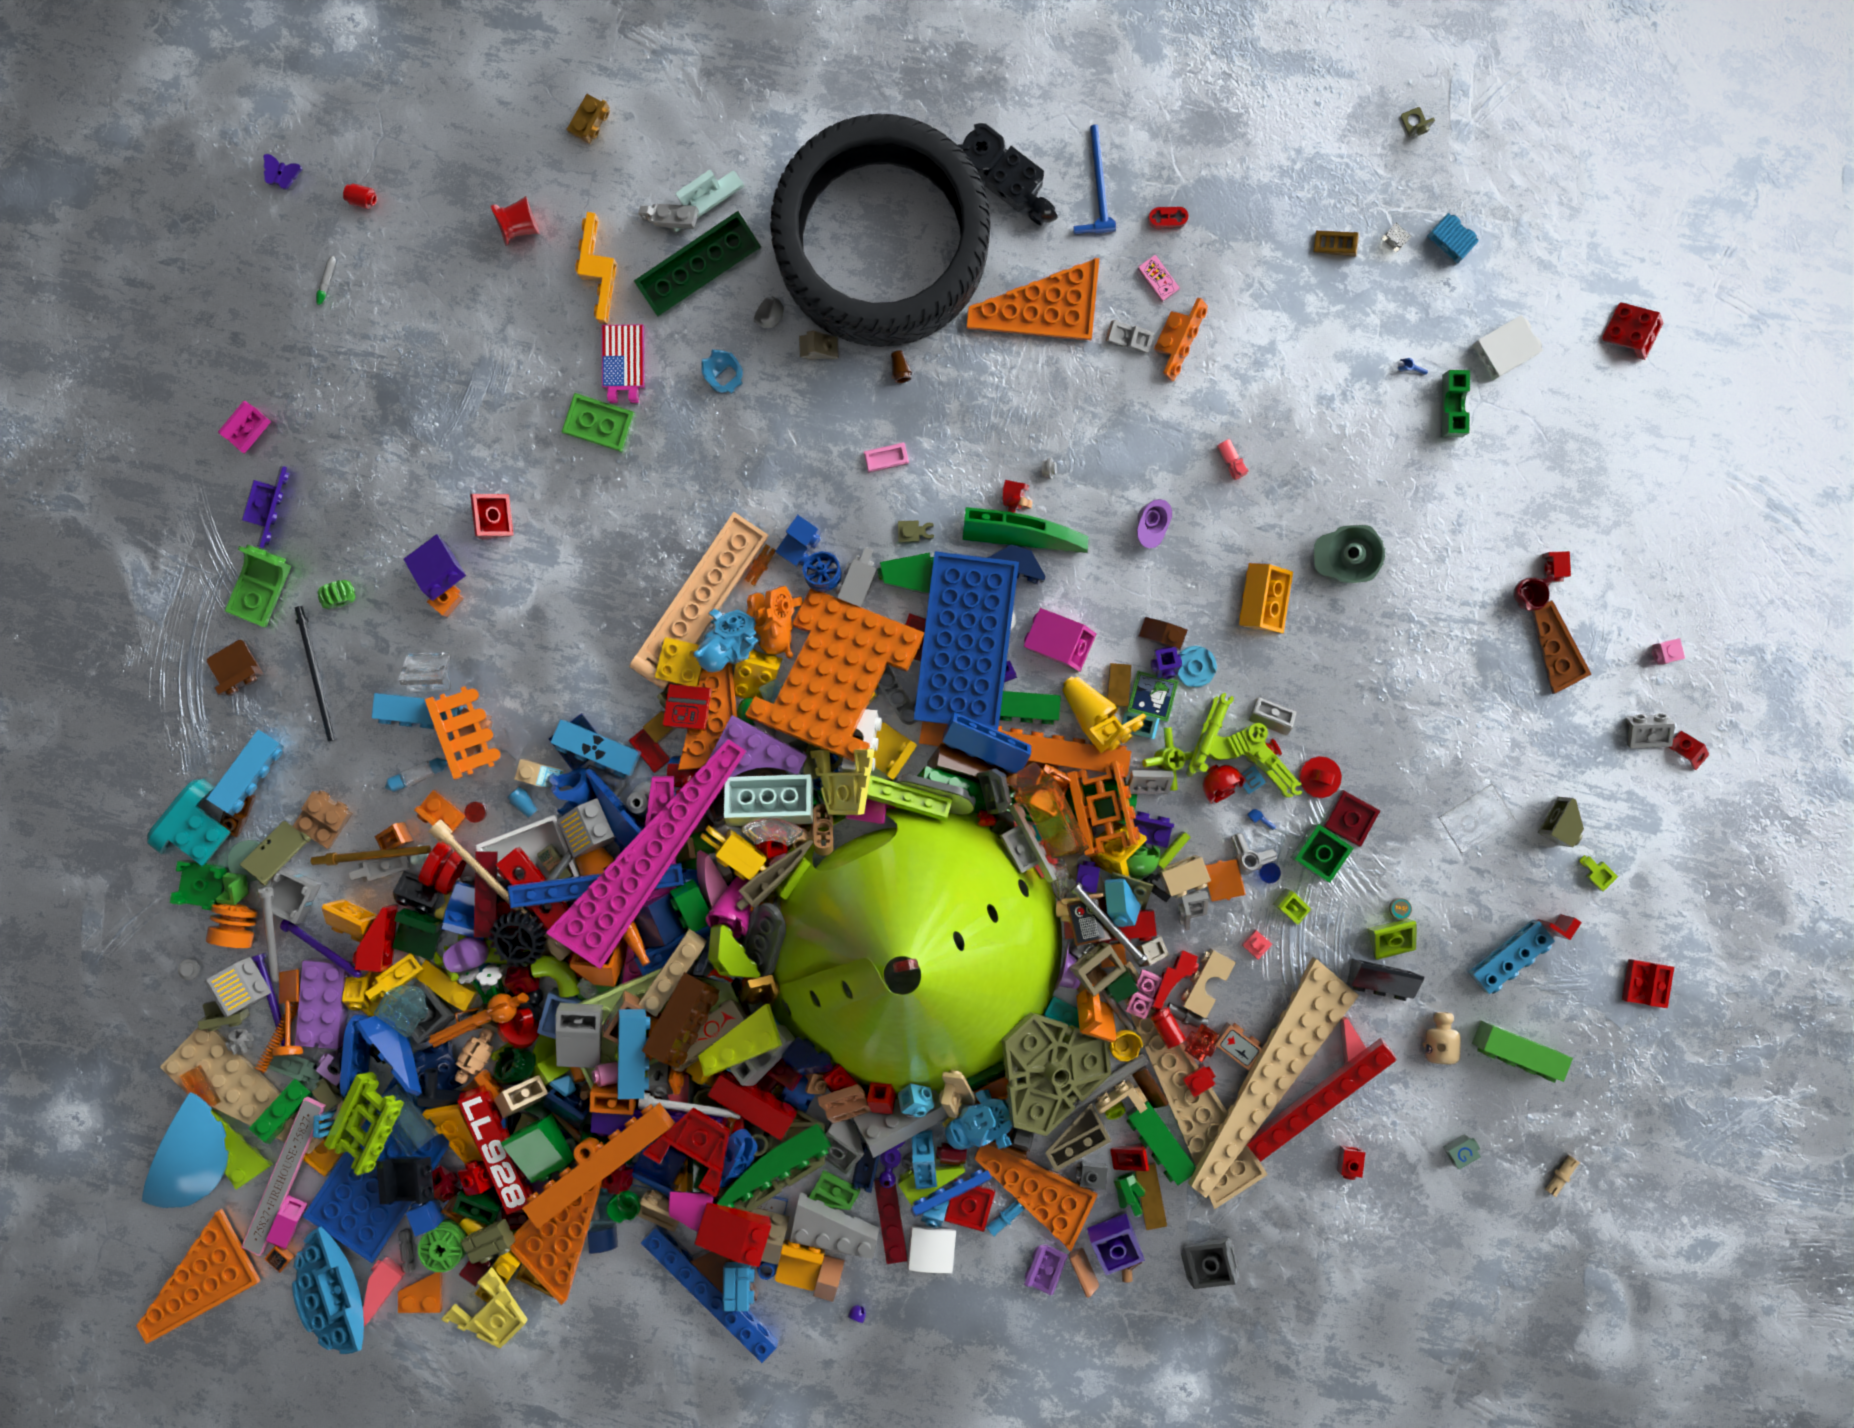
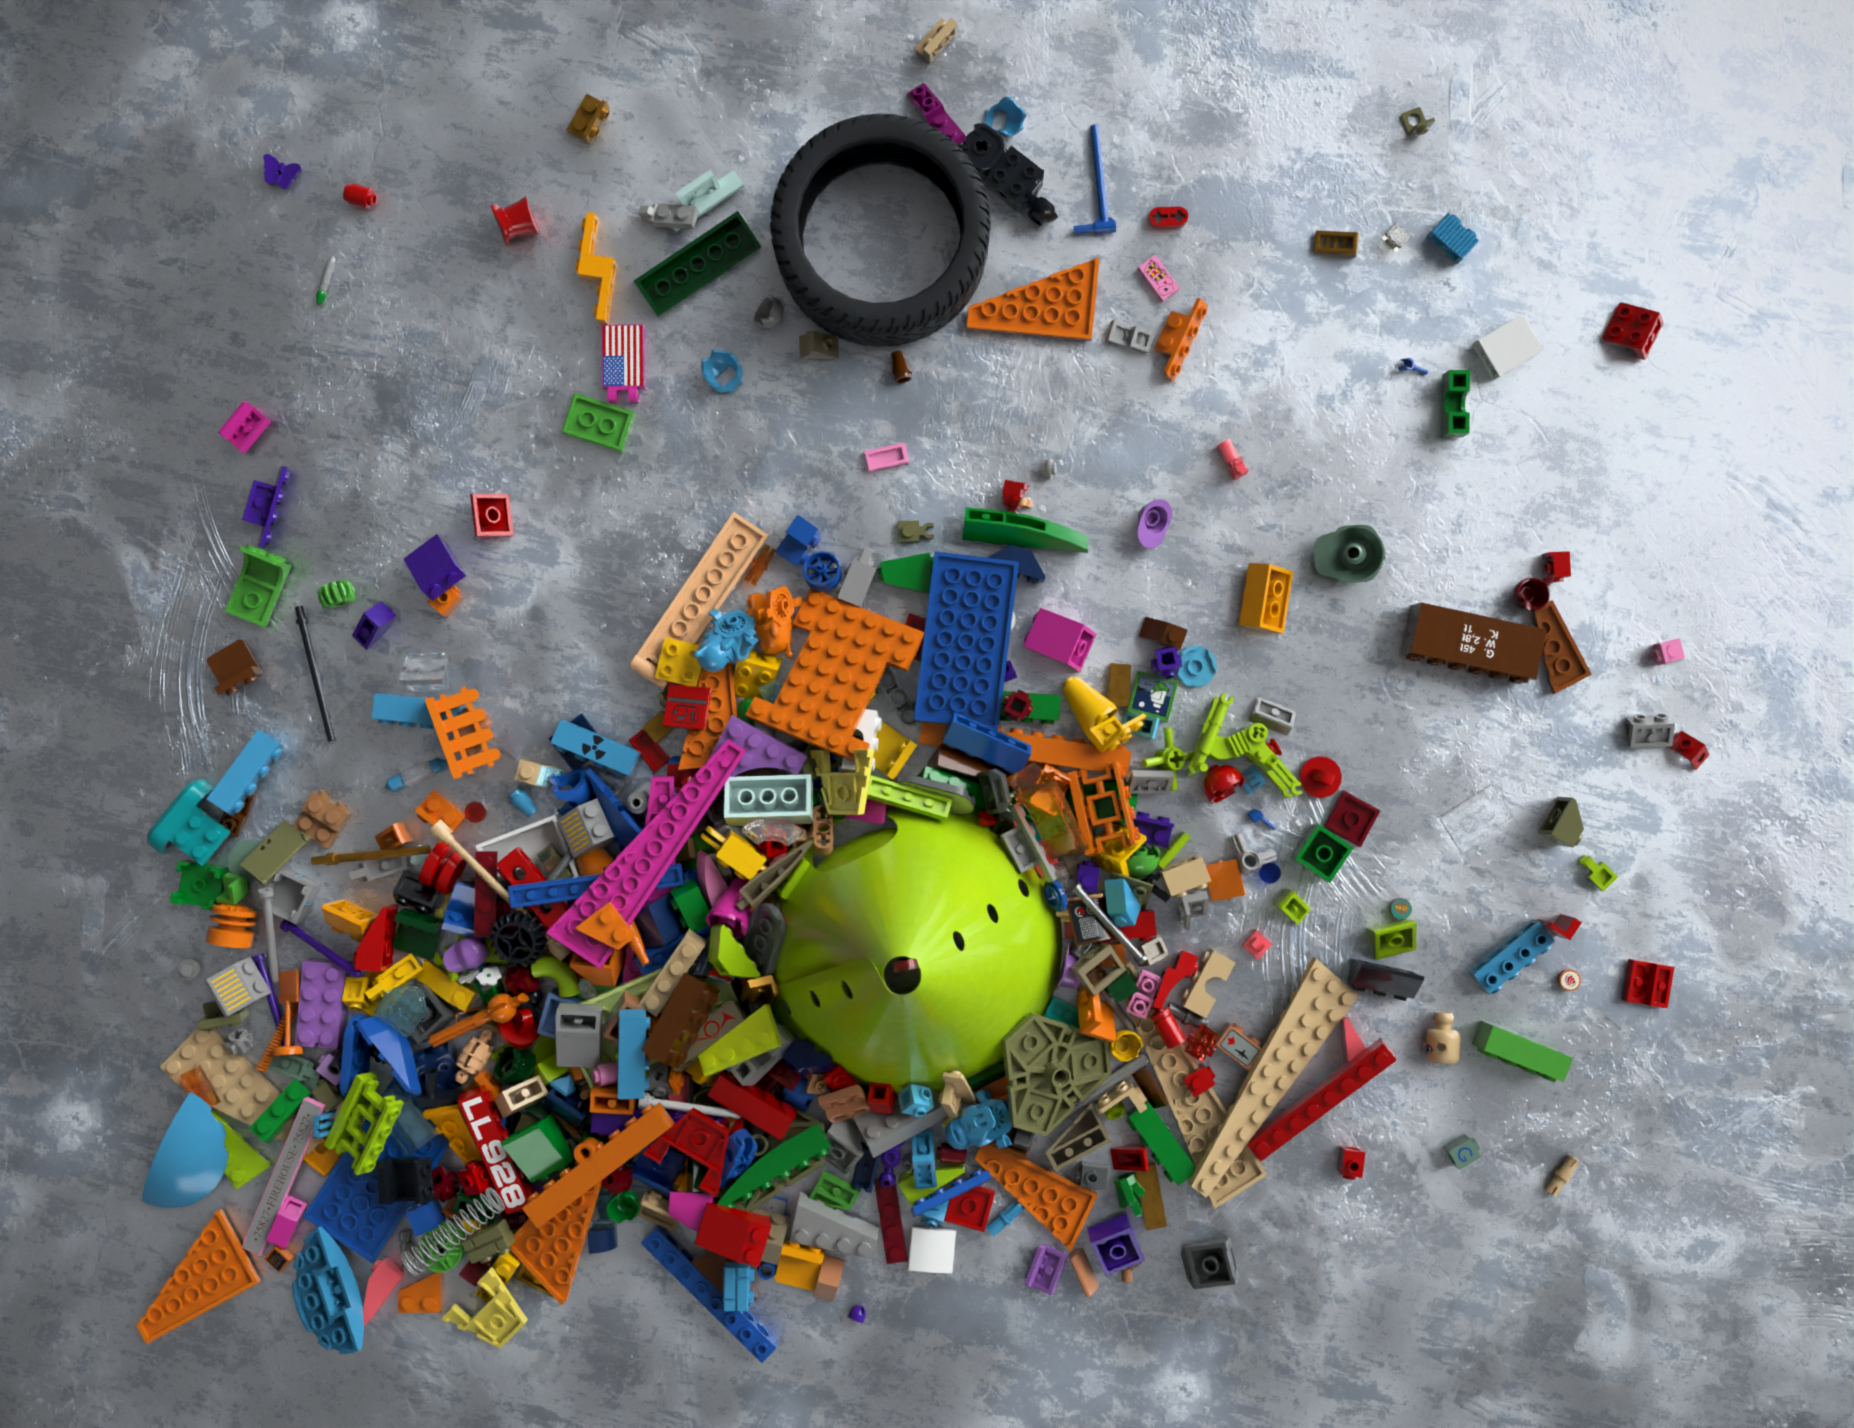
none -> dark purple slope [352,601,396,650]
none -> light grey piece [401,1187,505,1276]
none -> orange wing [575,901,636,950]
none -> magenta slope [906,83,967,145]
none -> tan bracket [915,18,958,64]
none -> dark azure helmet [982,97,1026,137]
none -> dark red brick [1001,690,1034,722]
none -> blue gear [1044,880,1068,912]
none -> reddish brown brick [1400,602,1547,684]
none -> tile [1557,969,1581,991]

